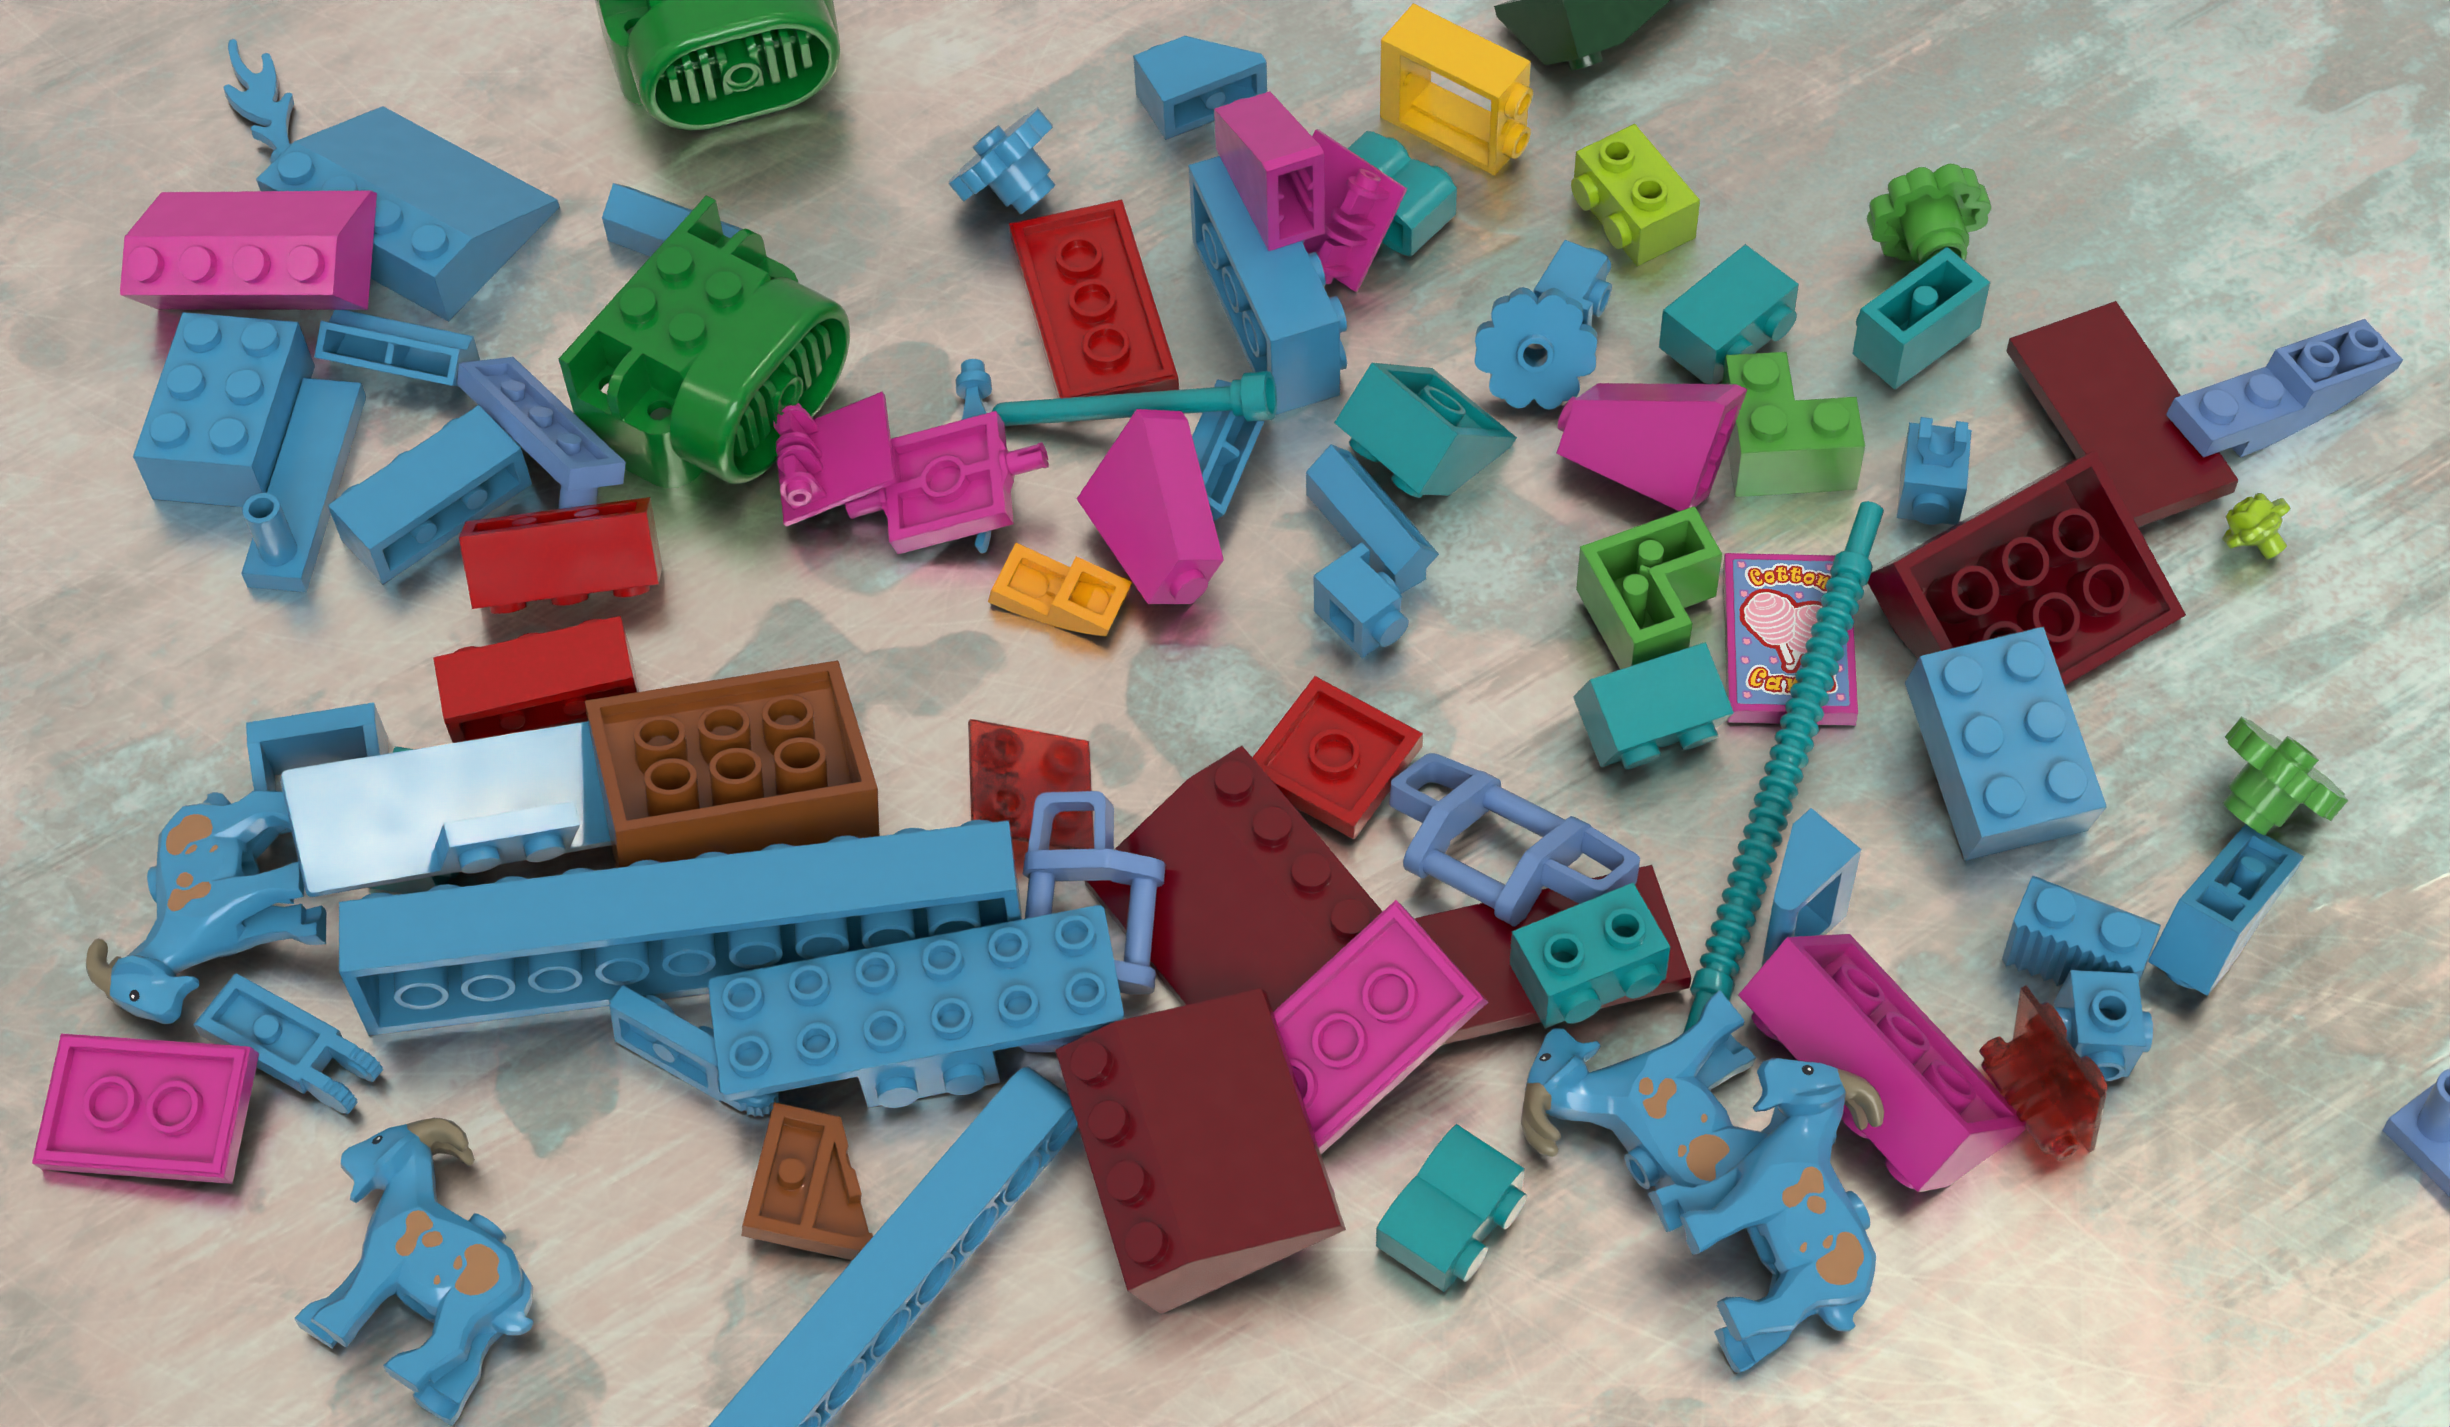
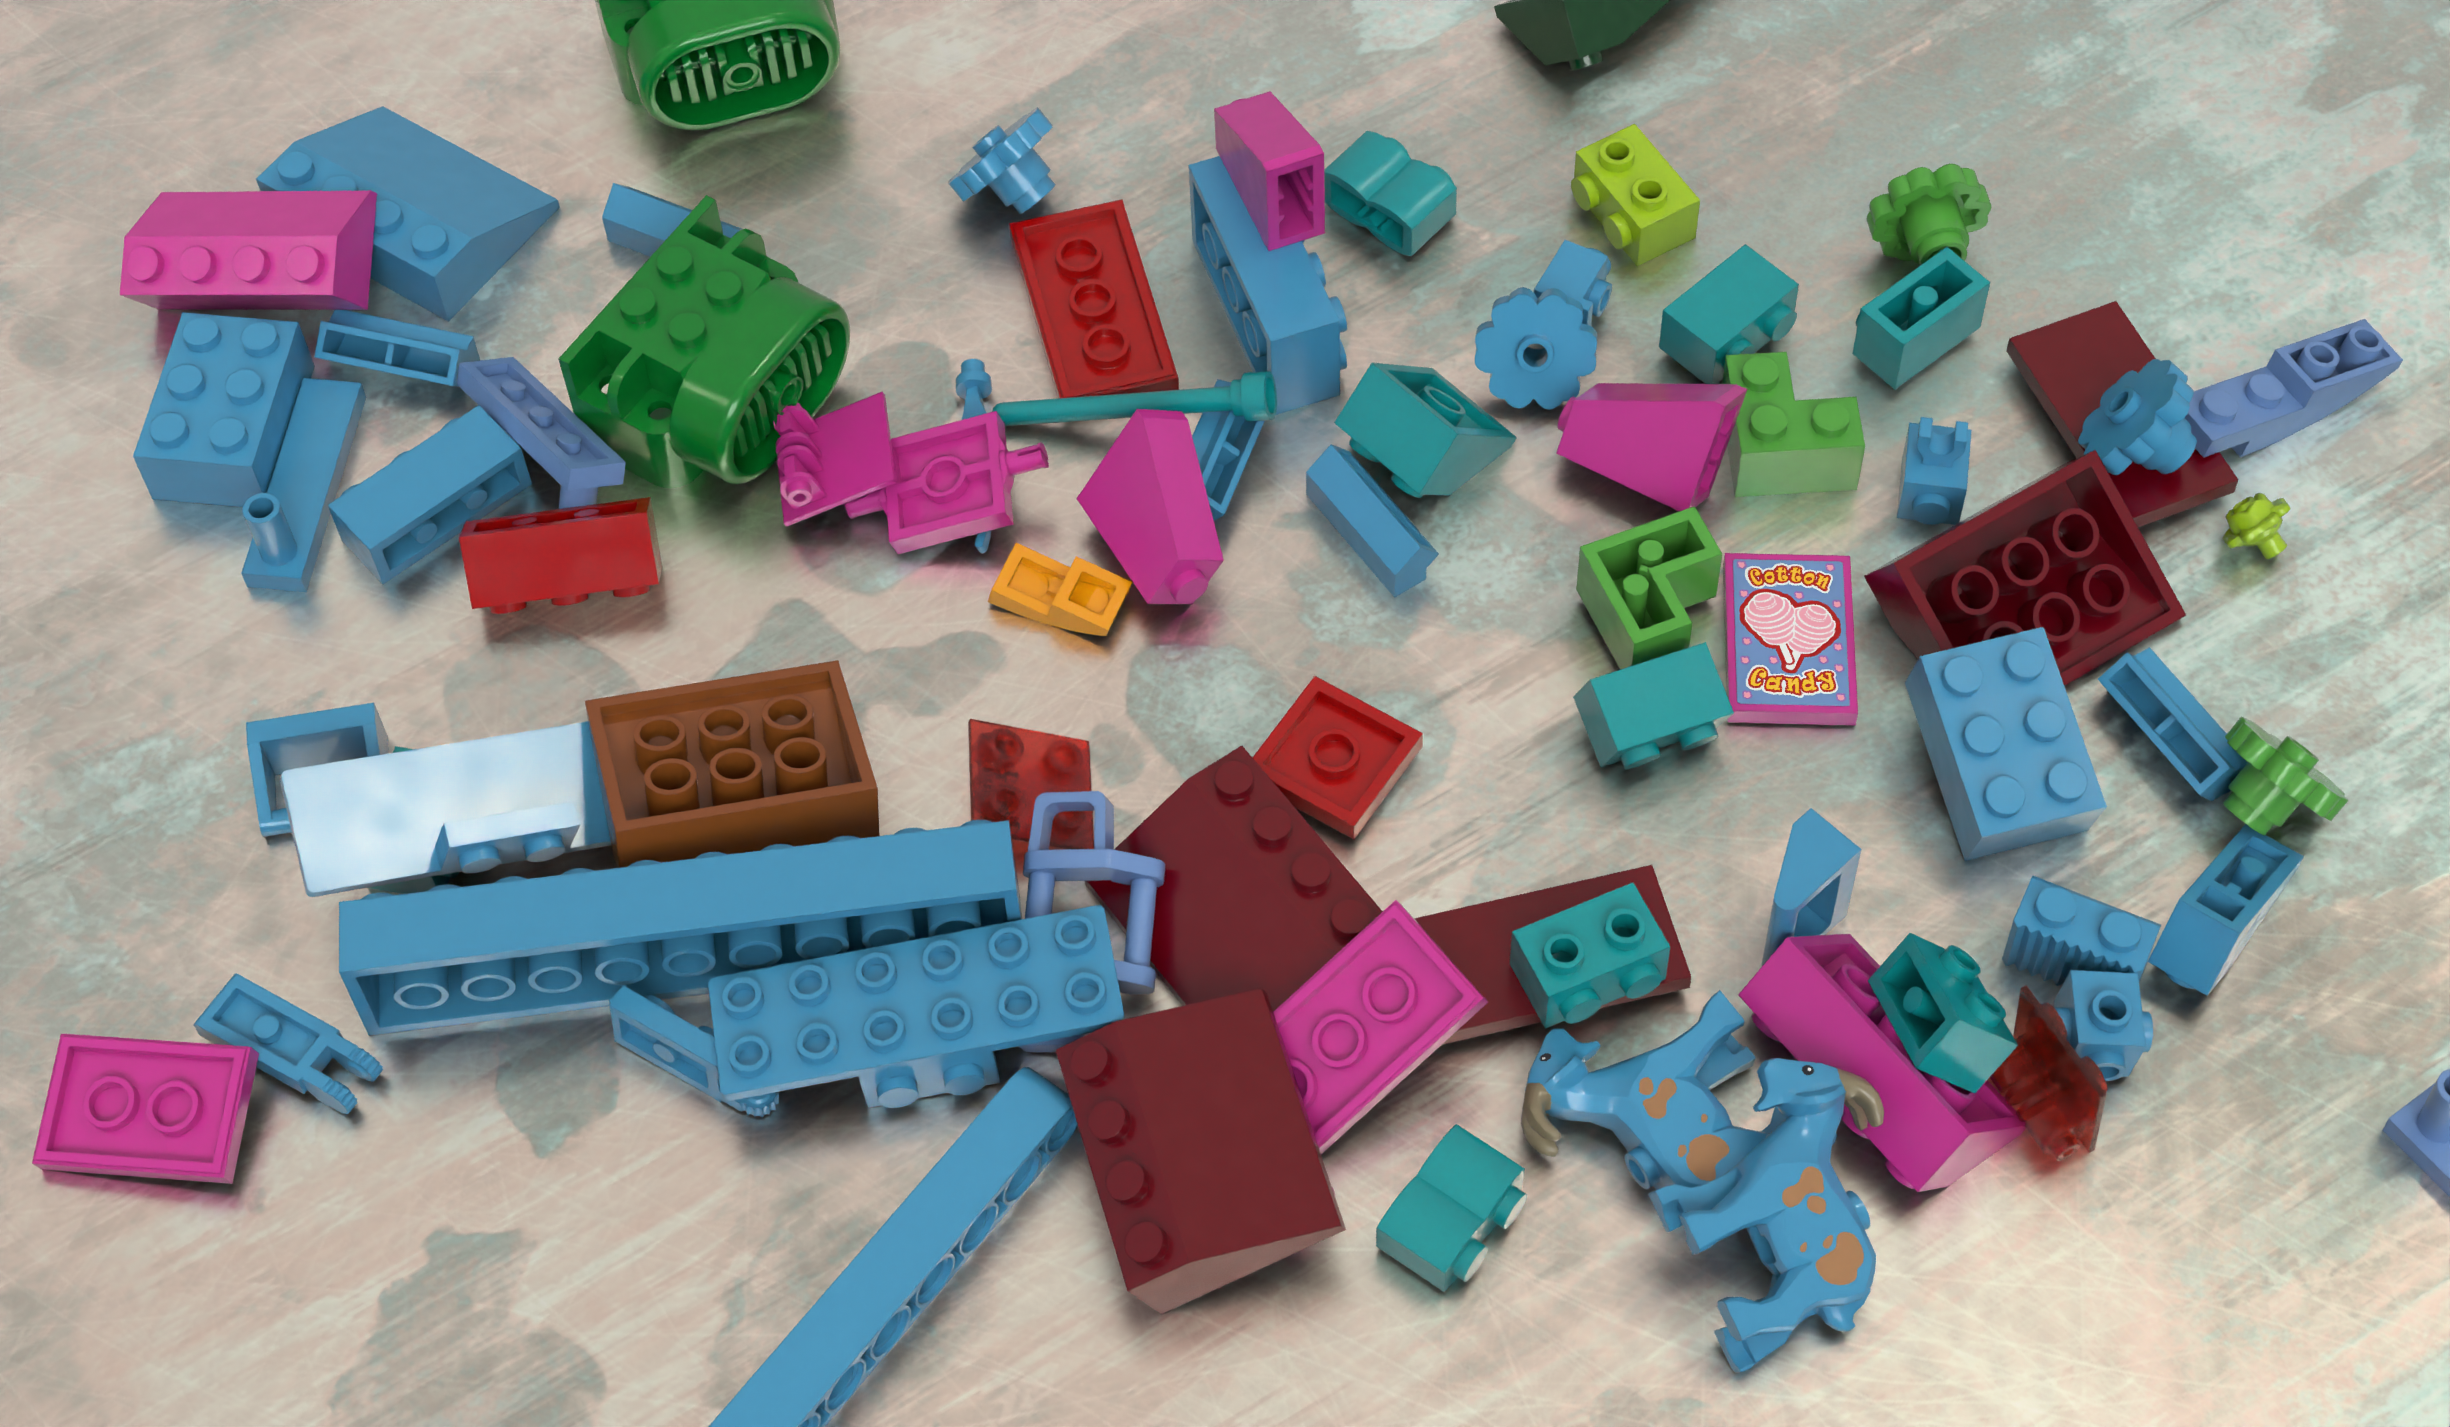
dark azure animal [86,790,327,1024] -> none
dark azure piece [224,39,294,164] -> none
dark azure animal [294,1118,534,1426] -> none
red brick [433,616,639,743] -> none
dark orange wing [741,1102,873,1260] -> none
dark azure slope [1133,36,1267,140] -> none
dark pink hinge [1303,129,1407,292] -> none
dark azure brick [1313,542,1409,658] -> none
yellow window [1380,3,1533,176] -> none
medium blue bar [1389,753,1640,926] -> none
teal hose [1683,501,1884,1033] -> none
none -> teal brick [1868,933,2018,1093]
none -> dark azure plant [2078,359,2197,475]
none -> dark azure piece [2098,647,2248,801]

